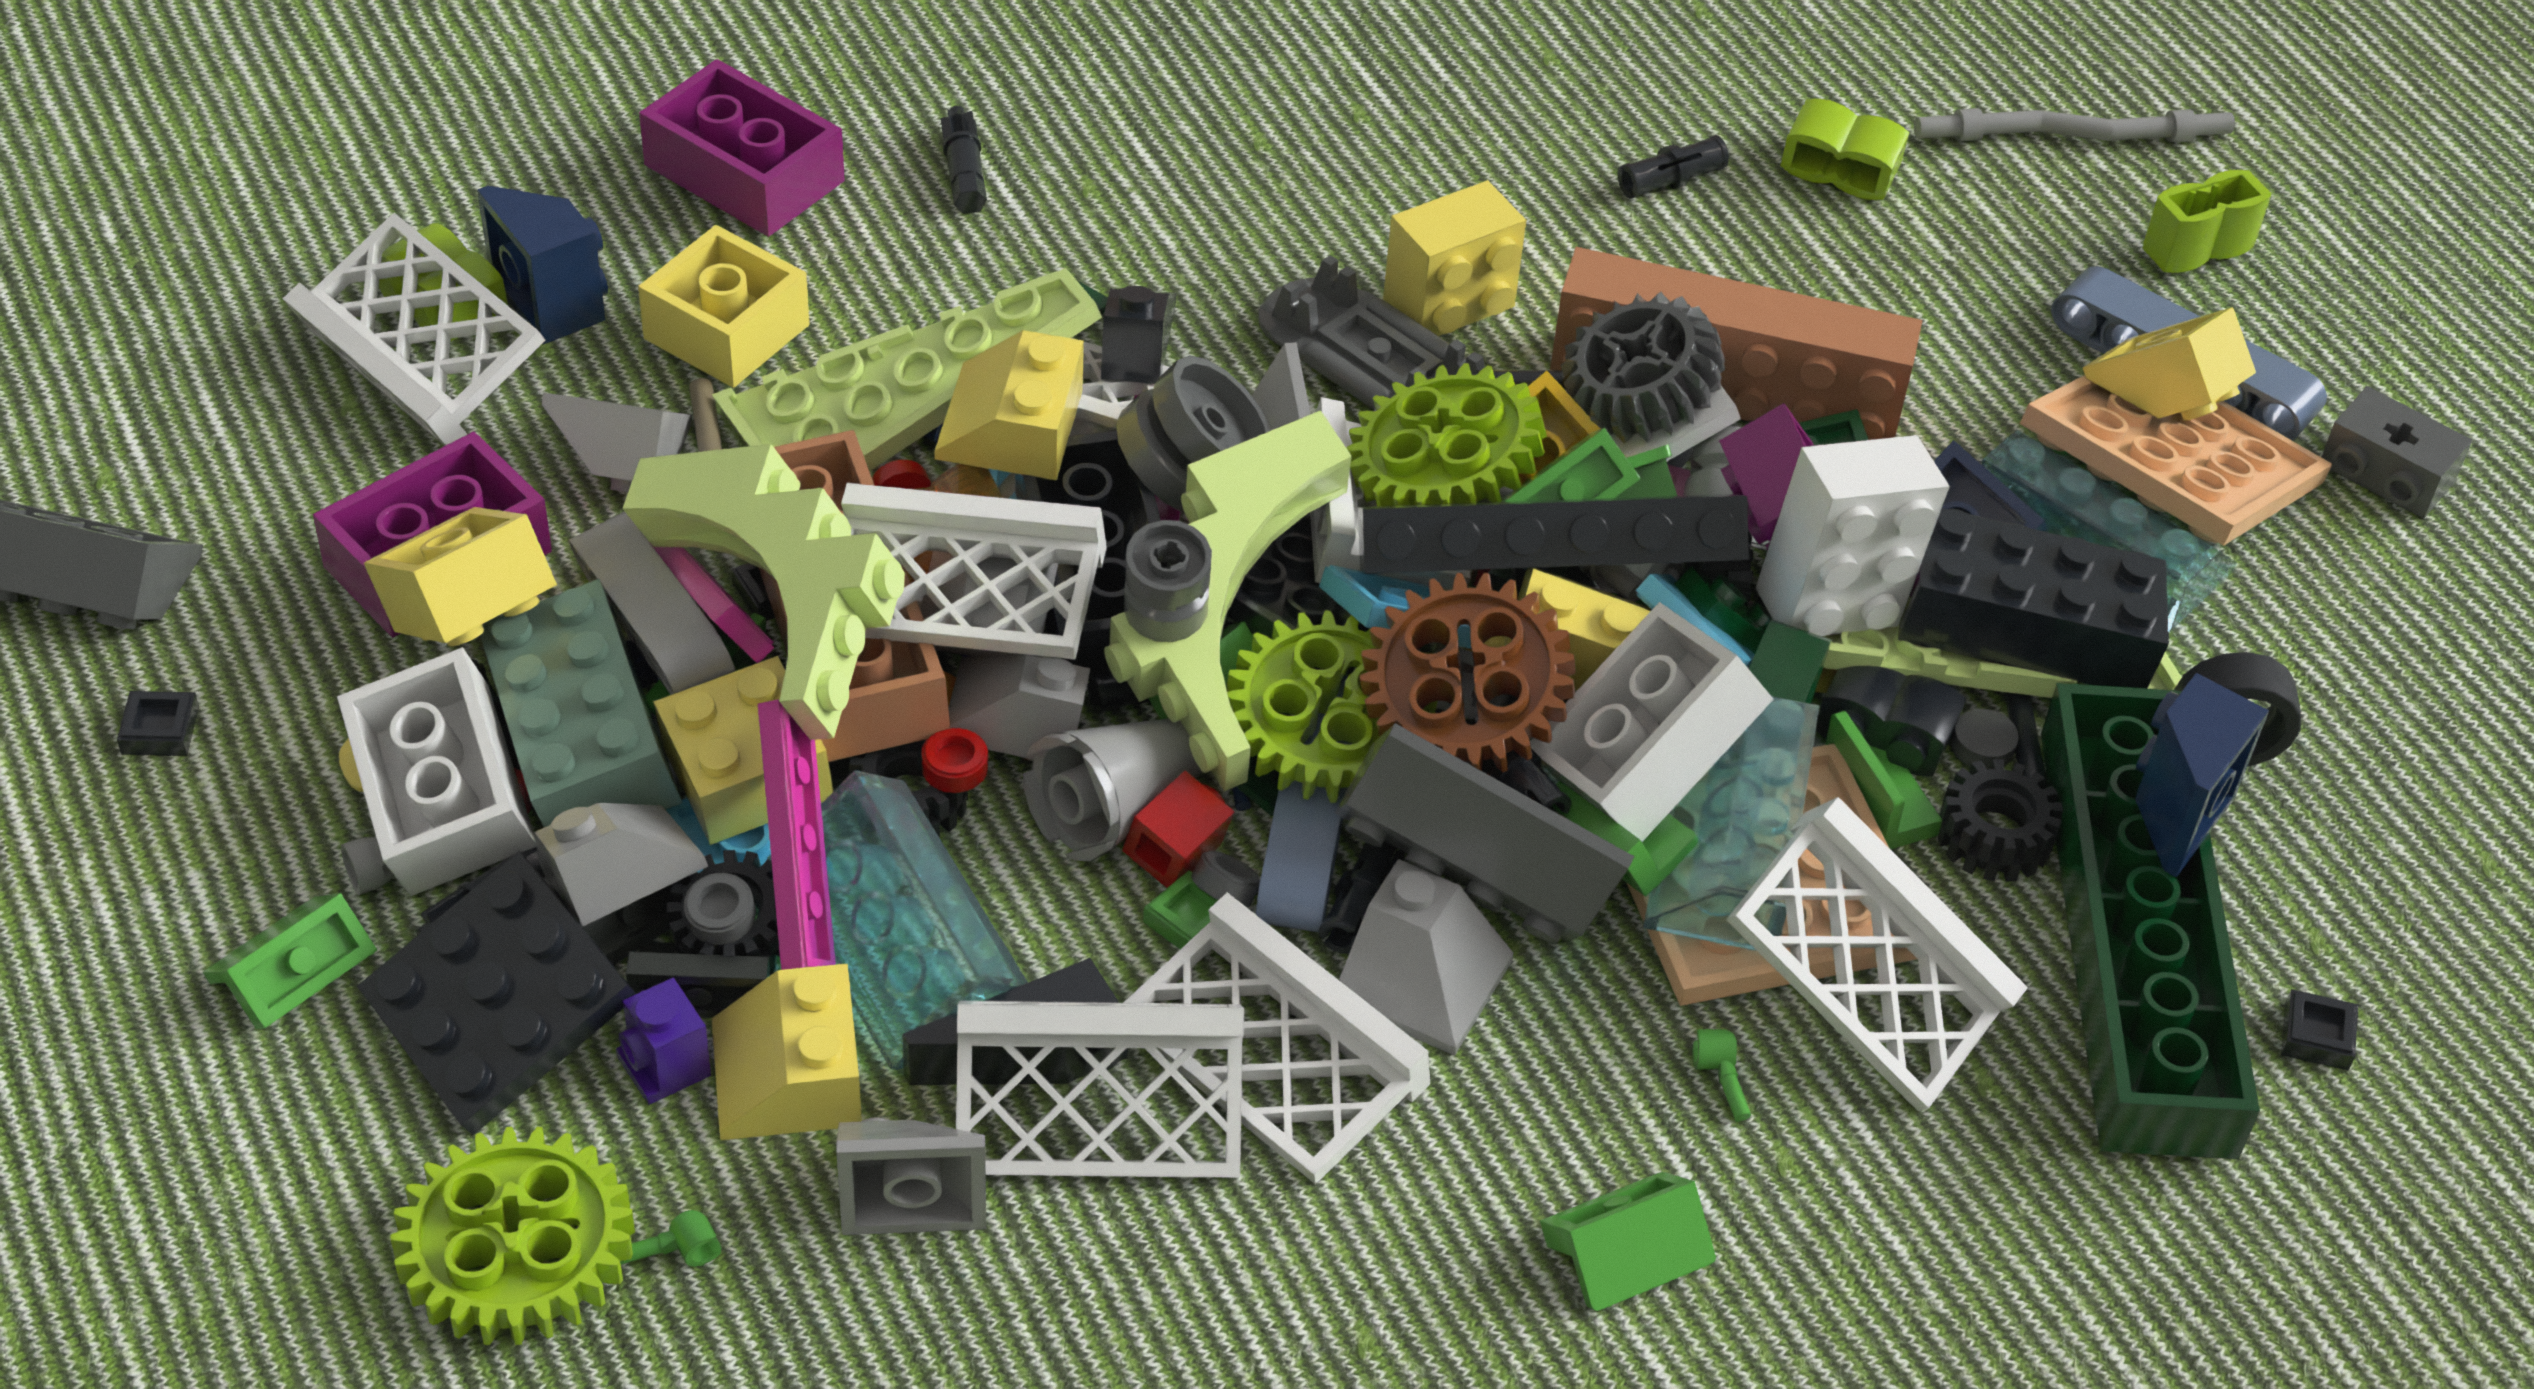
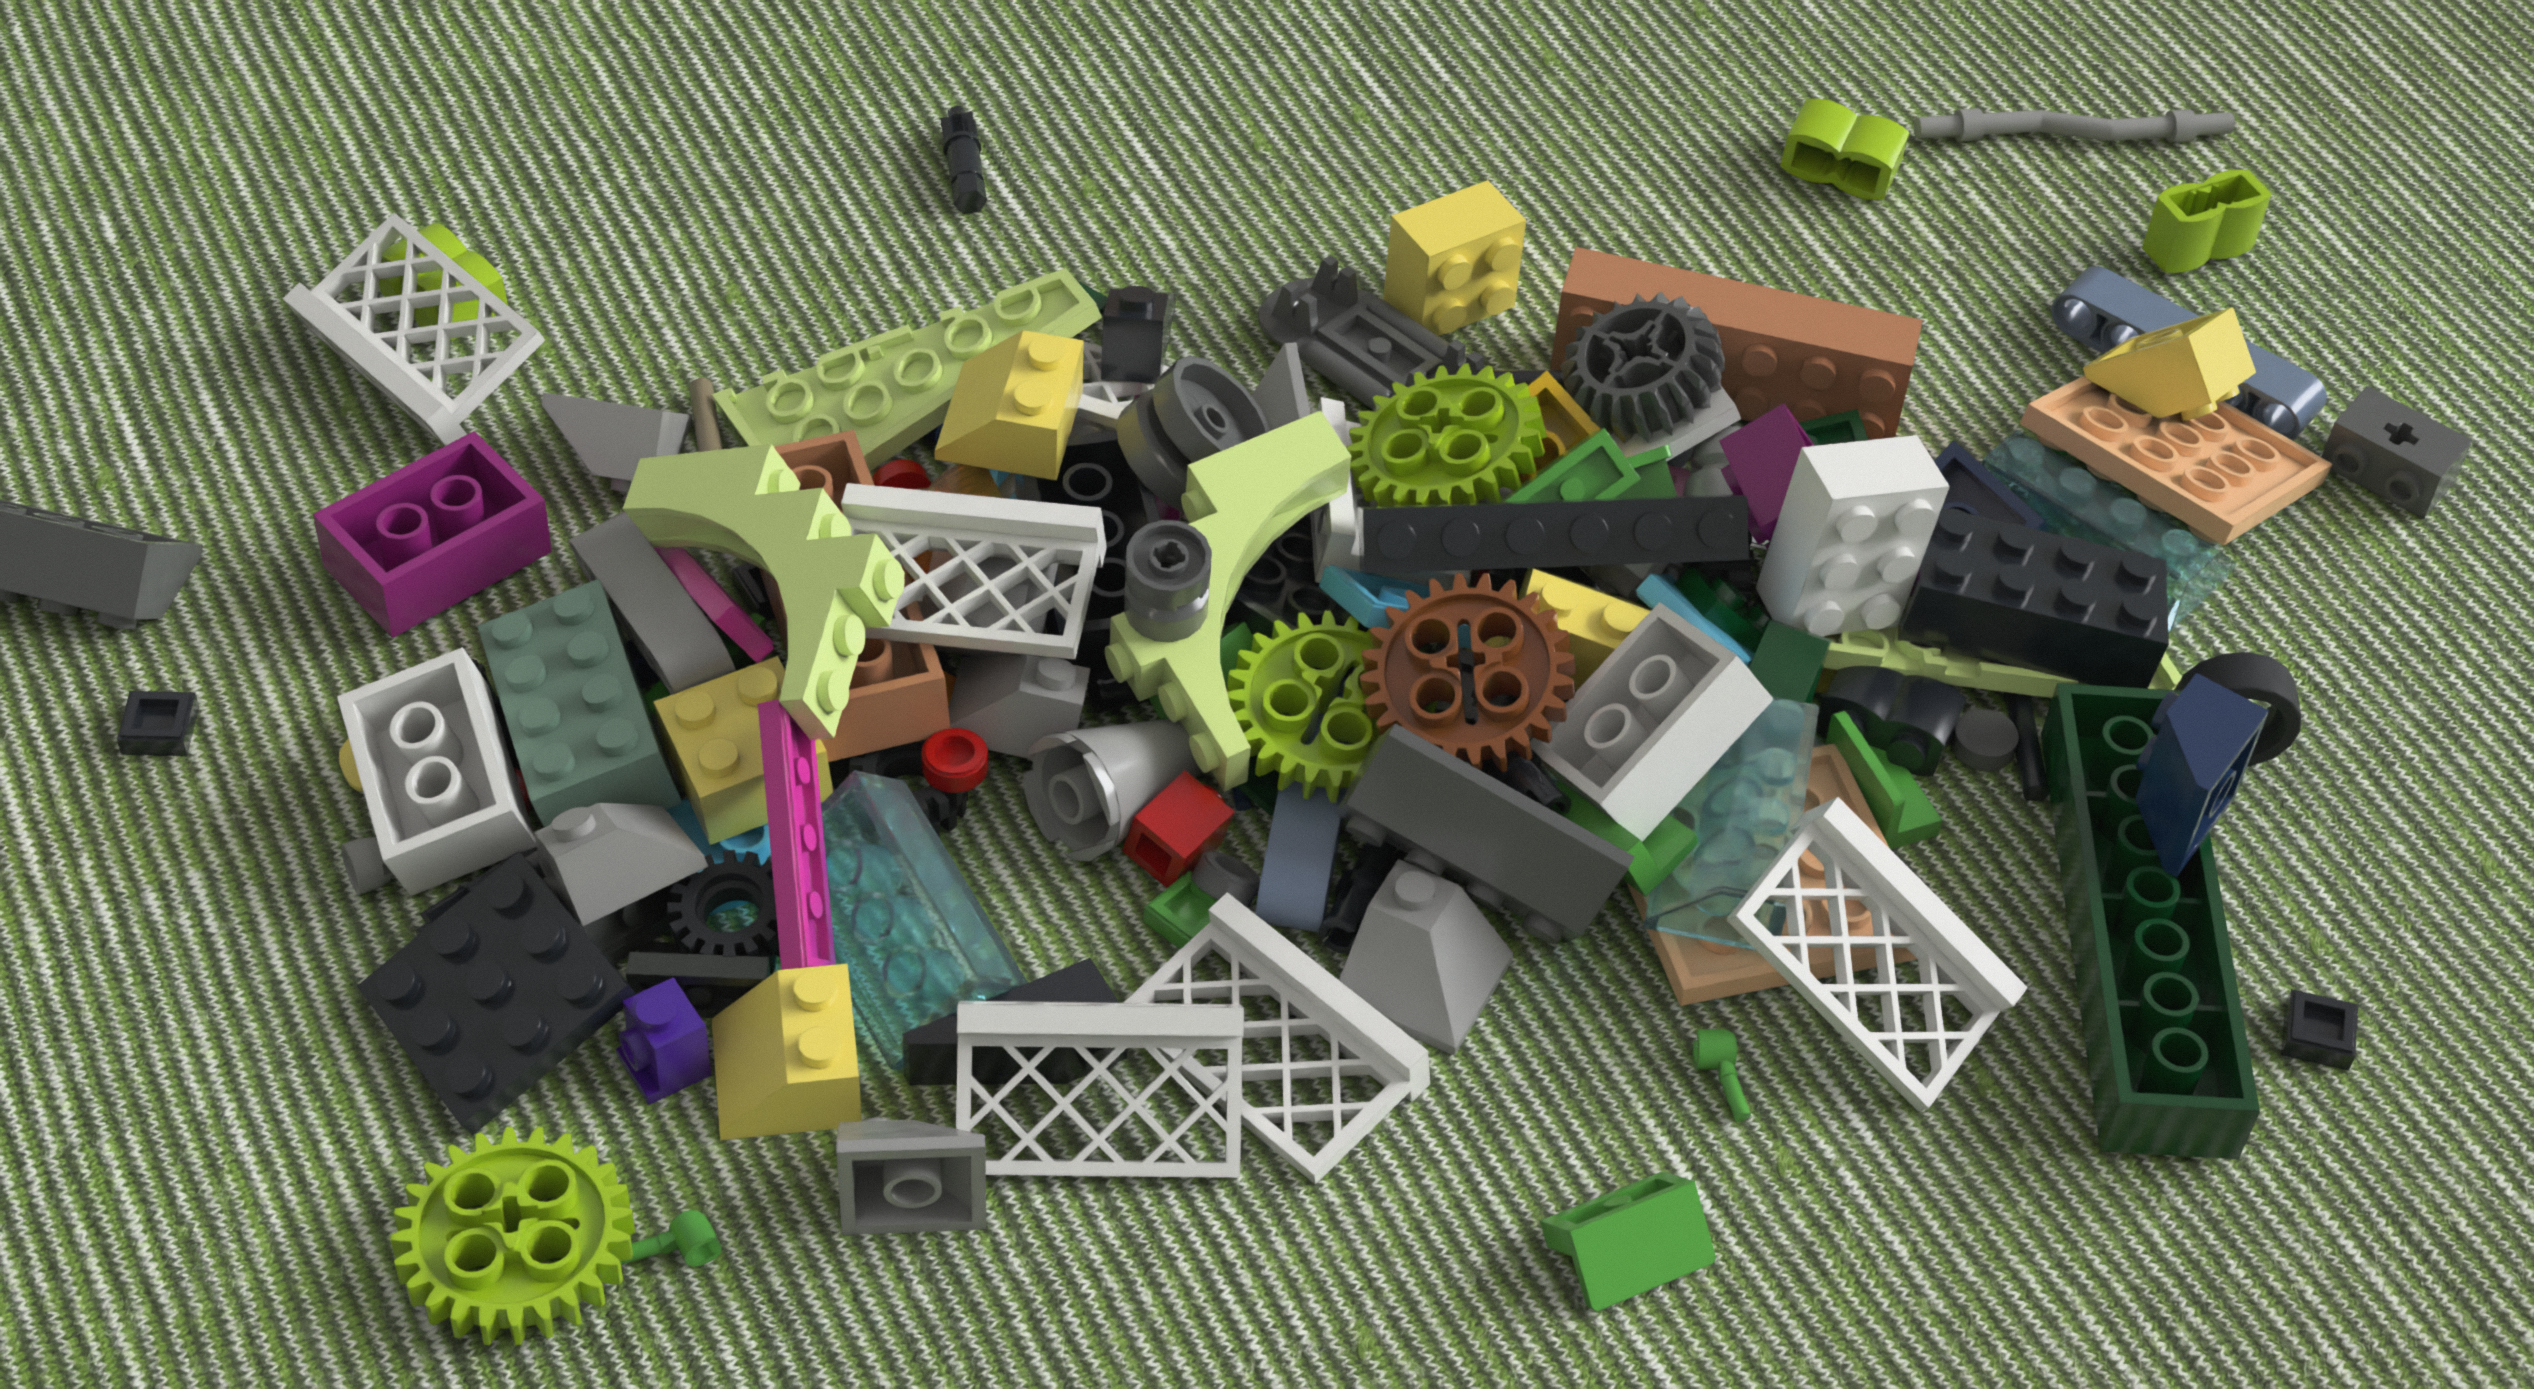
bright green panel [202,893,377,1029] -> none
light yellow brick [364,507,557,646] -> none
dark blue slope [477,186,608,345] -> none
light yellow brick [638,225,809,388] -> none
magenta brick [639,59,845,237] -> none
dark grey tile [684,873,756,945] -> none
black pin [1617,135,1729,199] -> none
black tyre [1937,759,2063,882] -> none

